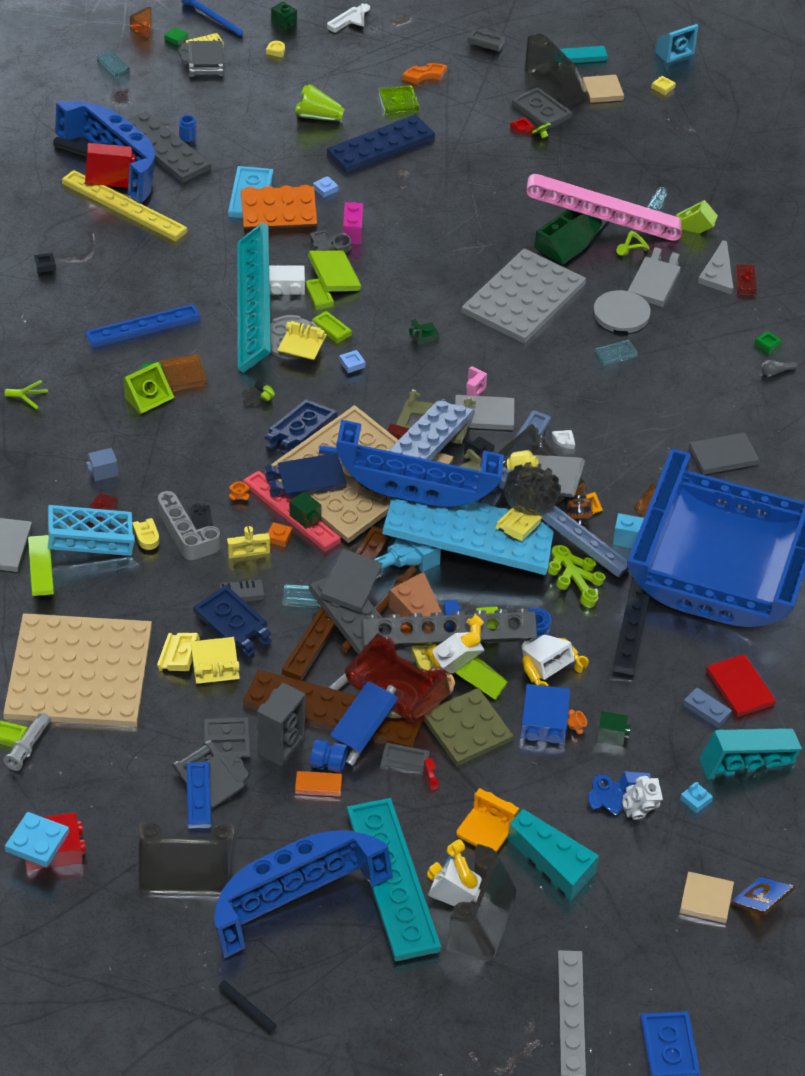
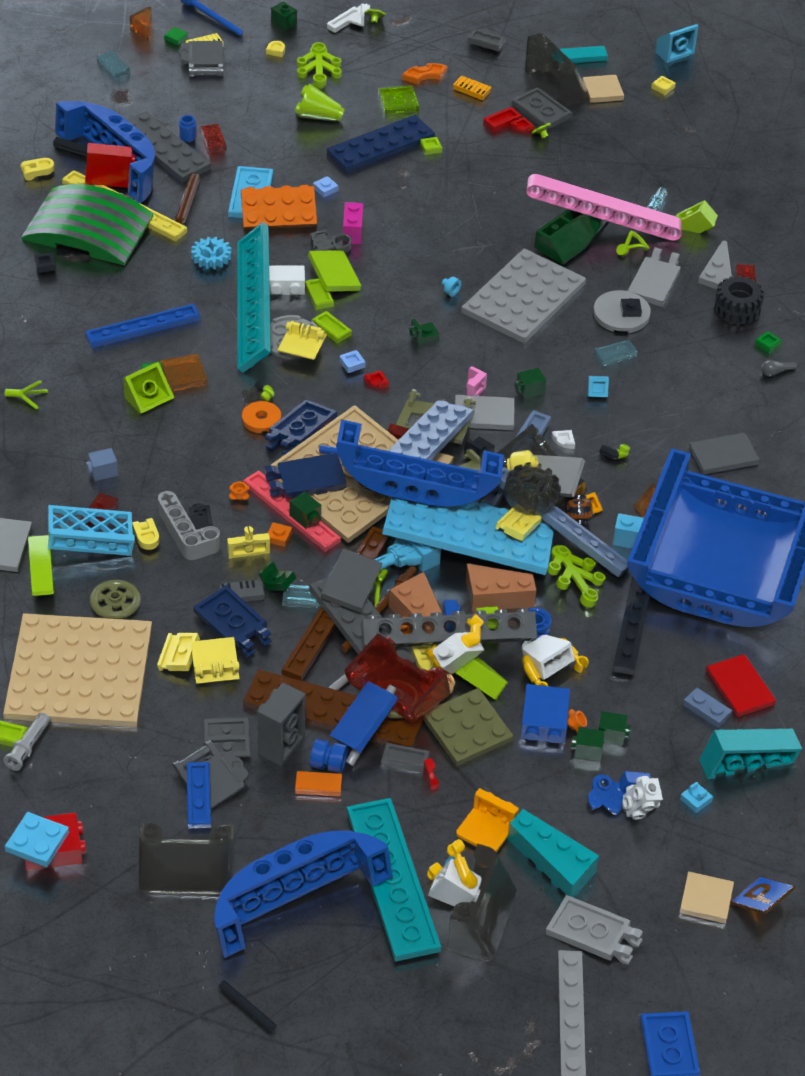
none -> light yellow plate [20,158,54,181]
none -> slope [22,184,154,266]
none -> olive plate [90,580,141,619]
none -> reddish brown axle [175,173,200,224]
none -> medium azure gear [191,237,232,269]
none -> clear red plate [201,124,227,153]
none -> orange tile [242,401,281,433]
none -> dark green bracket [258,561,296,591]
none -> lime plant [297,42,342,89]
none -> red tile [363,370,389,389]
none -> lime plant [365,9,386,23]
none -> lime plant [374,568,388,607]
none -> lime tile [420,137,442,155]
none -> medium azure tile [442,276,461,297]
none -> light orange tile [453,75,492,101]
none -> nougat wedge [466,564,536,612]
none -> red tile [483,107,522,133]
none -> dark green brick [514,368,546,400]
none -> light grey tile [546,895,643,965]
none -> dark green brick [571,727,605,762]
none -> medium azure tile [588,376,609,397]
none -> arm [599,444,630,460]
none -> black plate [620,298,642,317]
none -> black tyre [714,276,764,324]

